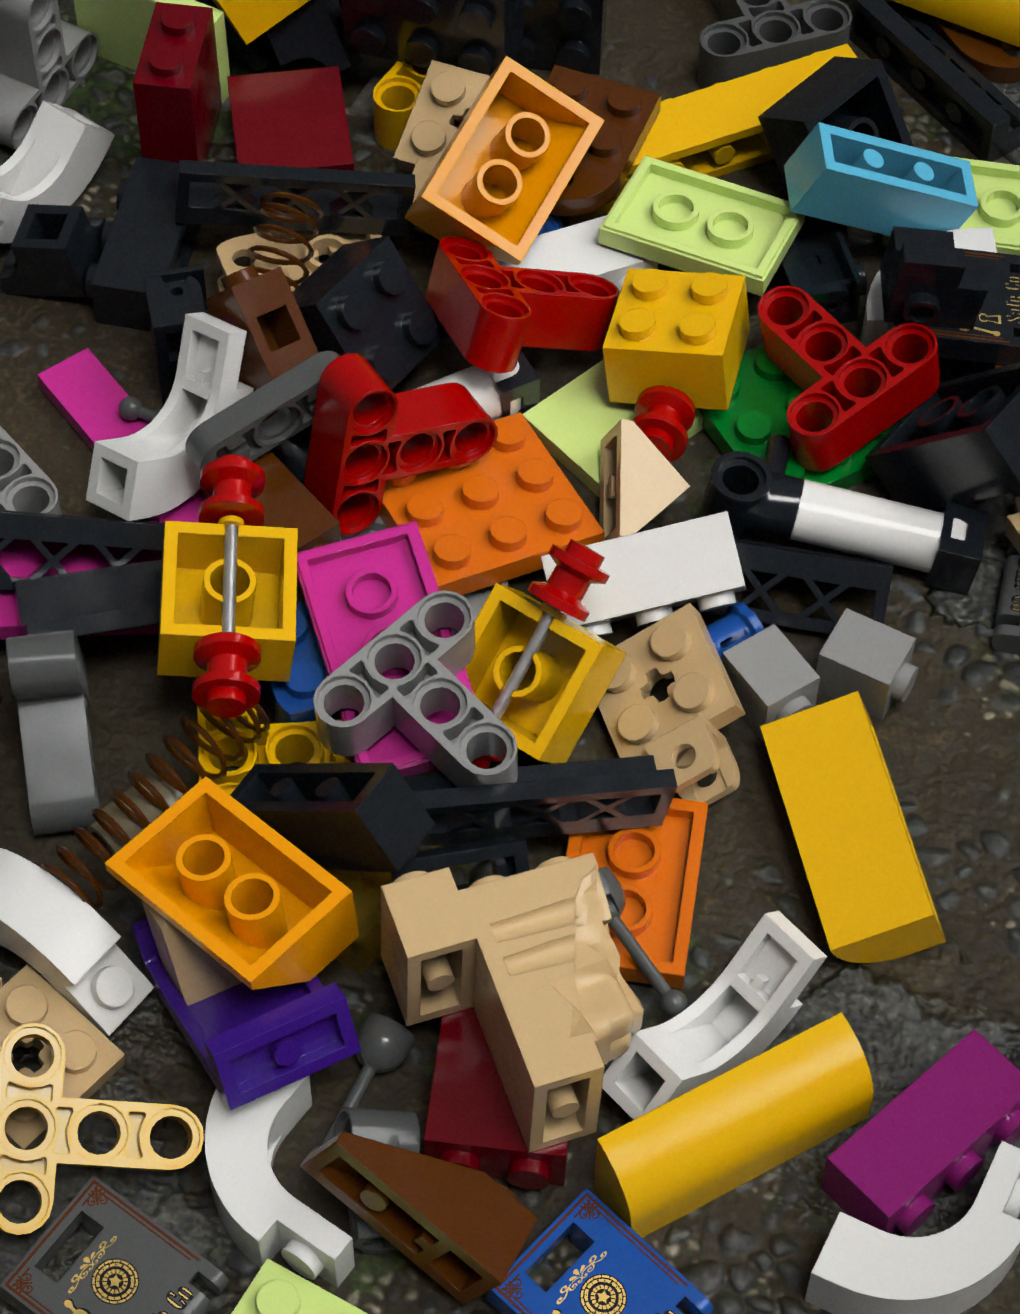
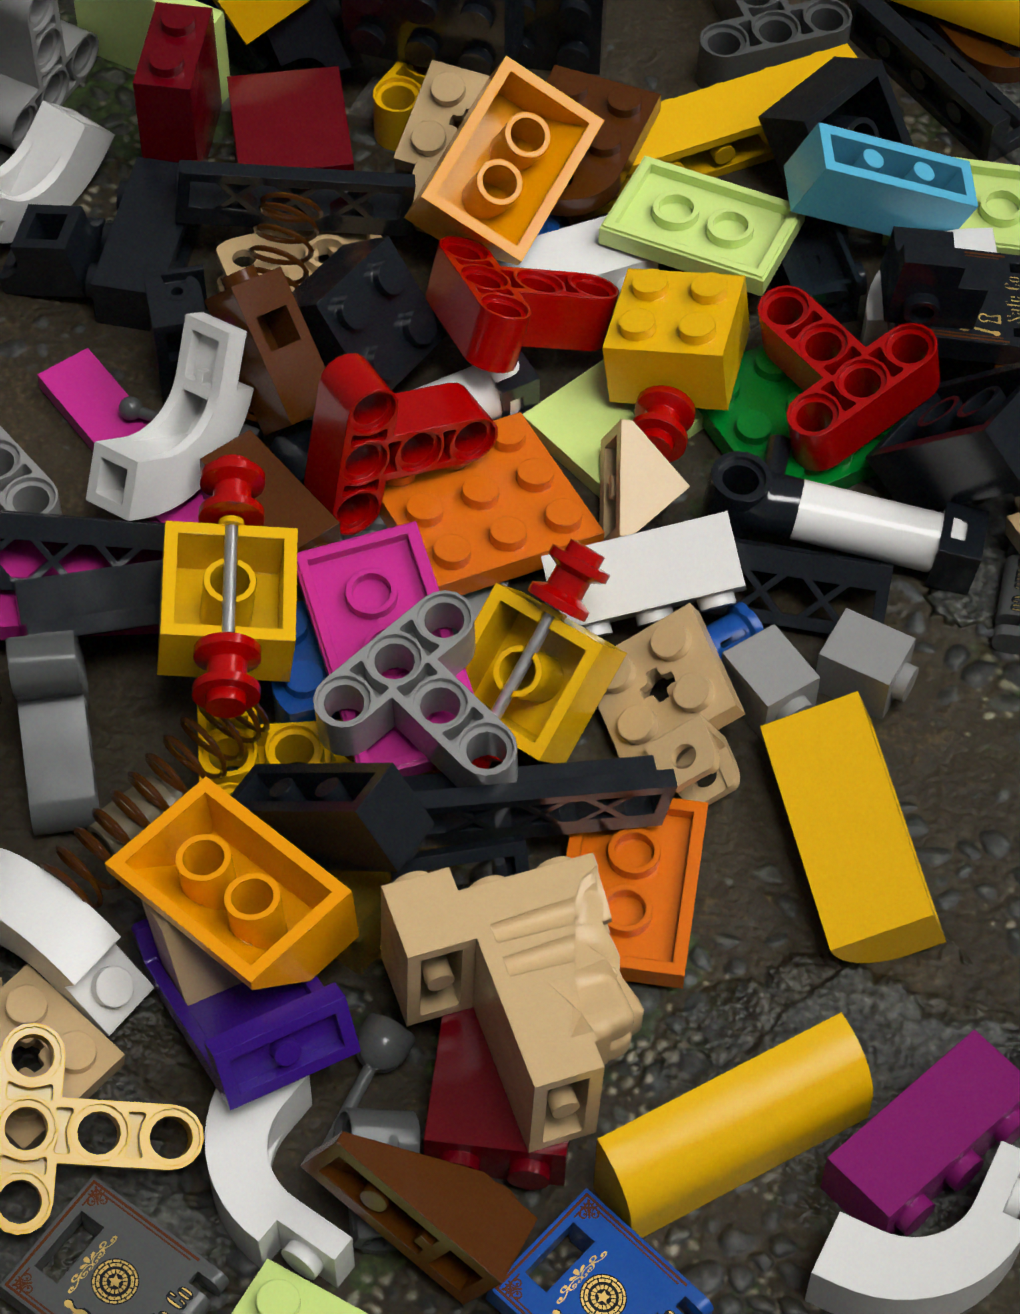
dark grey beam [185,351,340,472] -> none
dark grey hinge [598,867,687,1017] -> none
white arch [602,910,827,1120] -> none

